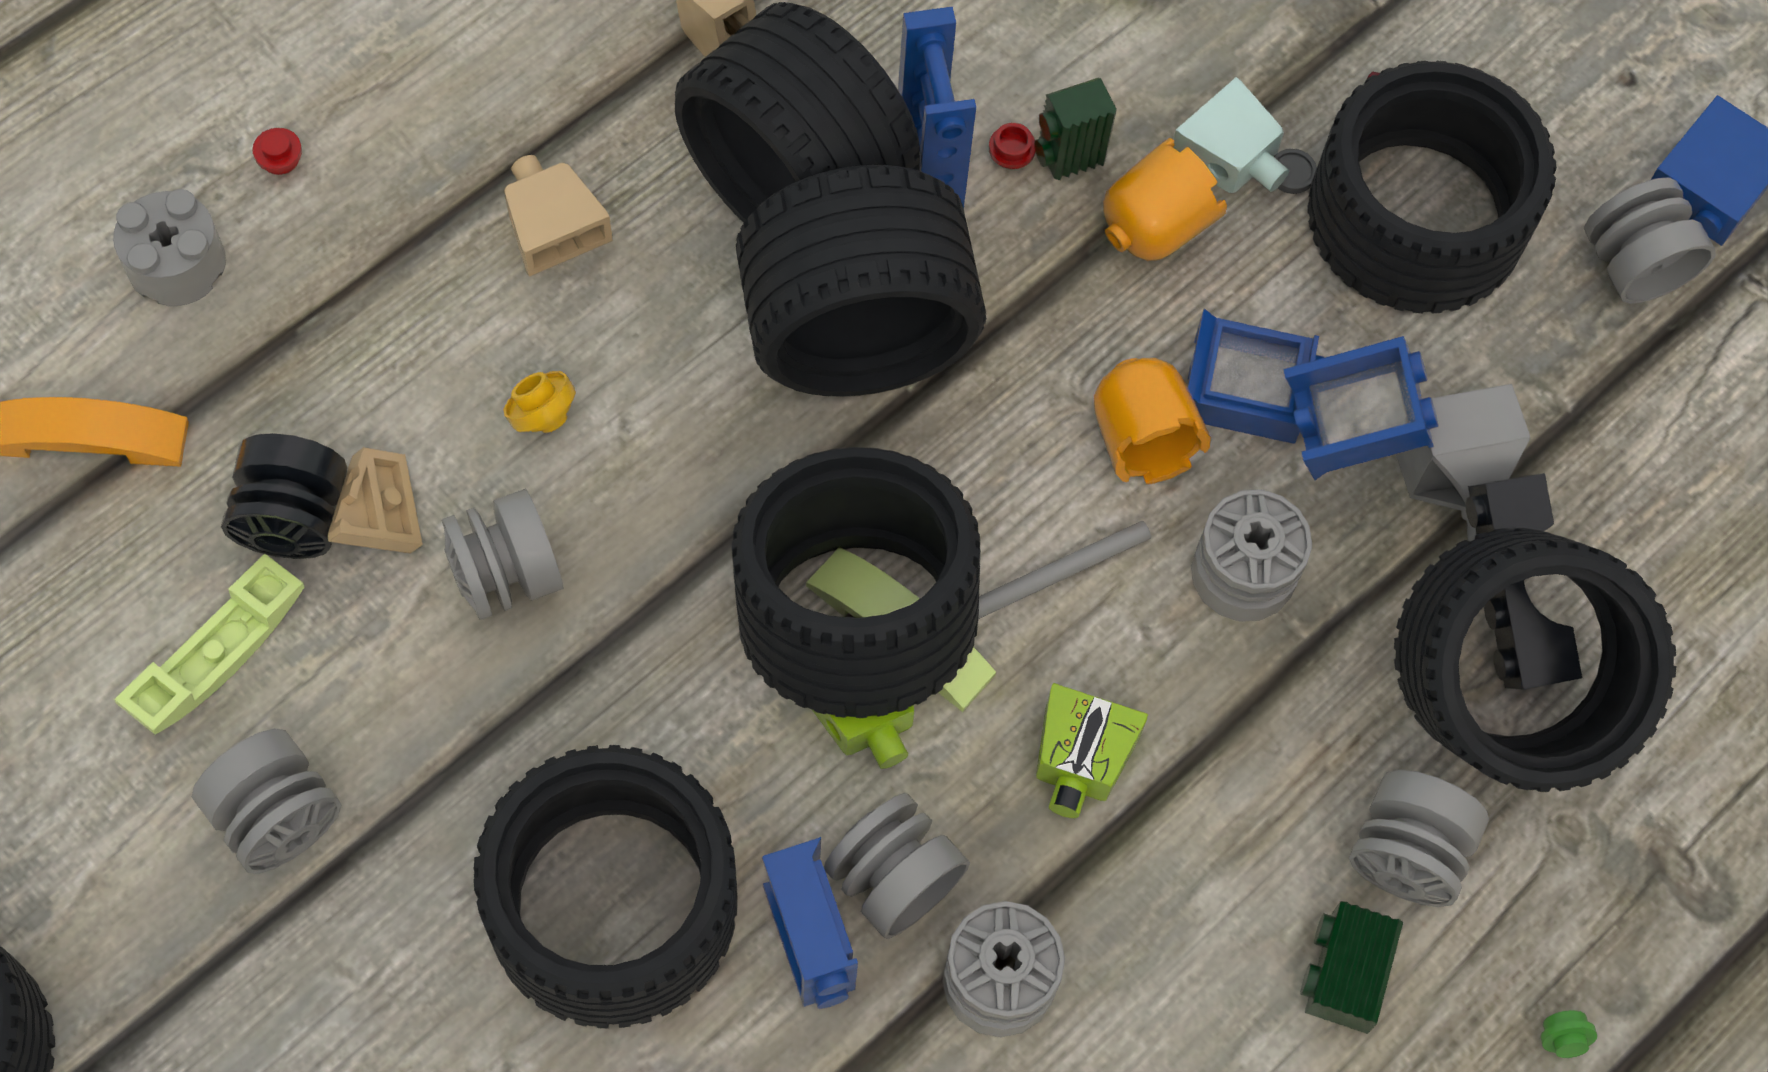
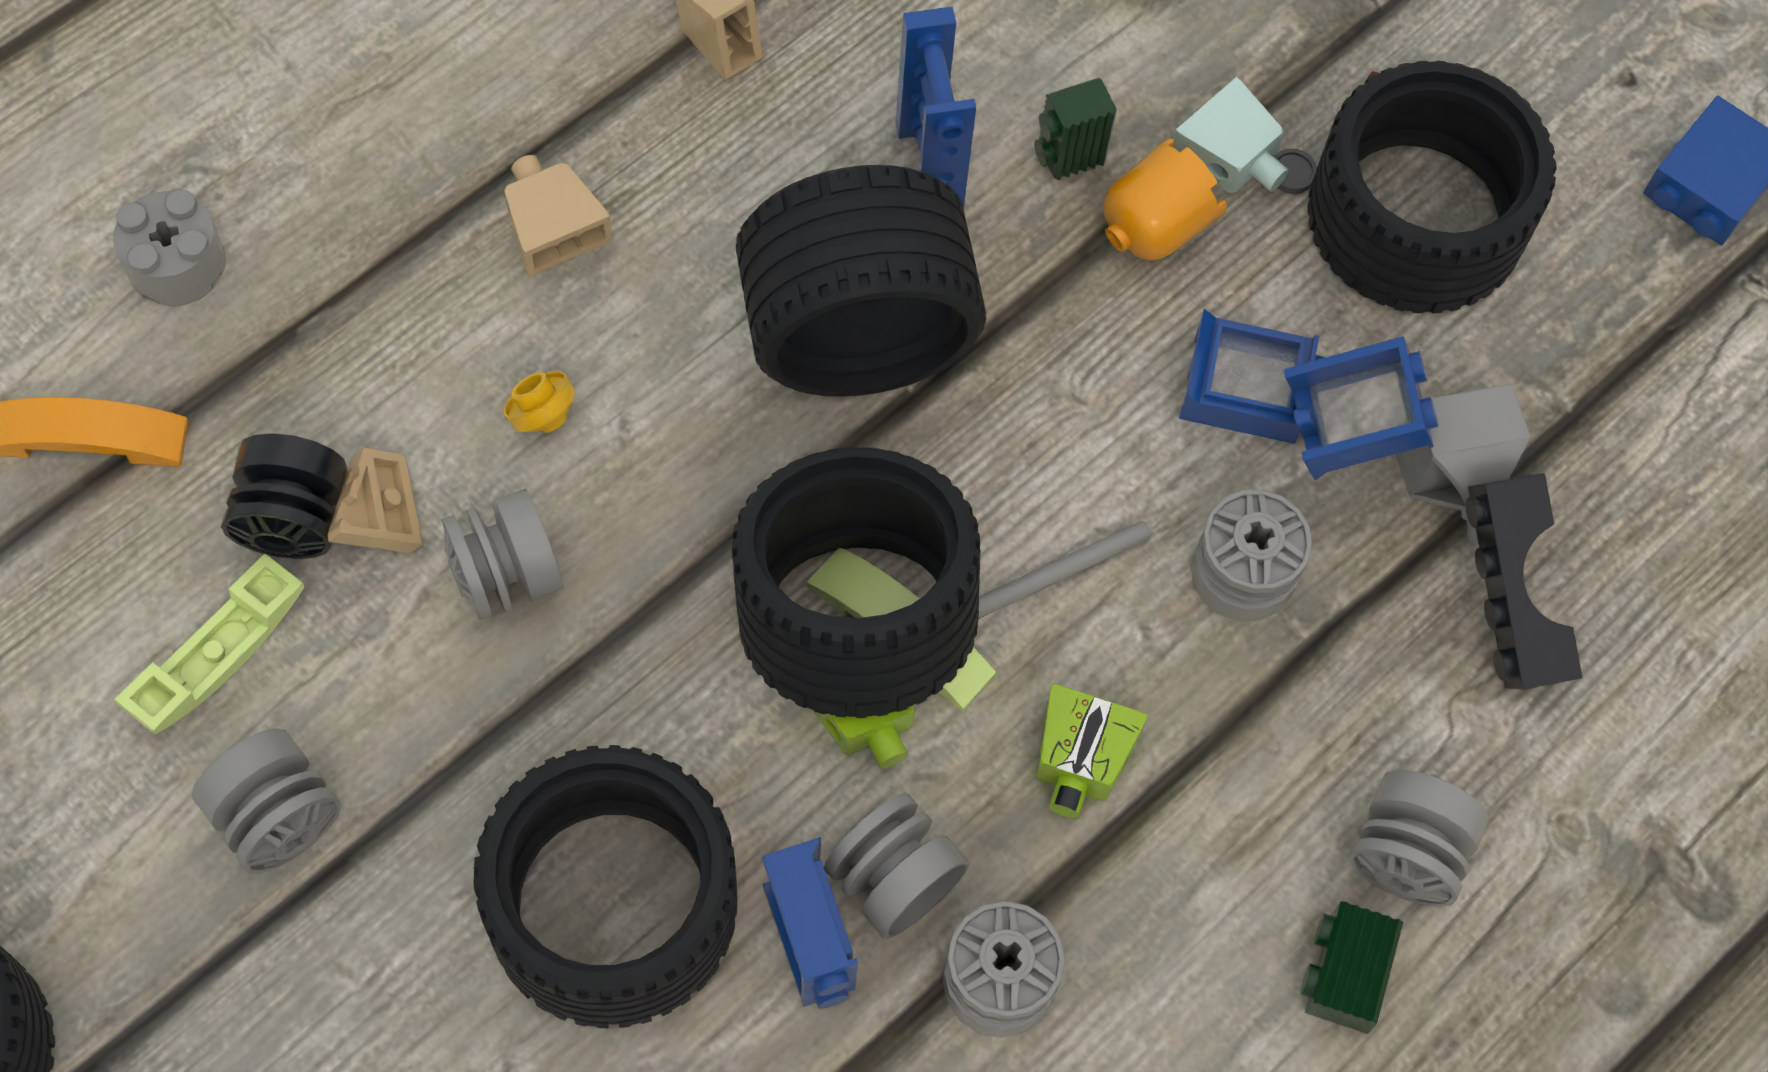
red plate [252,128,302,175] -> none
black tyre [675,2,920,222] -> none
red plate [989,123,1036,169] -> none
light orange cylinder [1094,358,1211,484] -> none
black tyre [1394,528,1677,792] -> none
bright green plate [1540,1010,1597,1058] -> none
light grey wheel [1584,178,1716,304] -> none

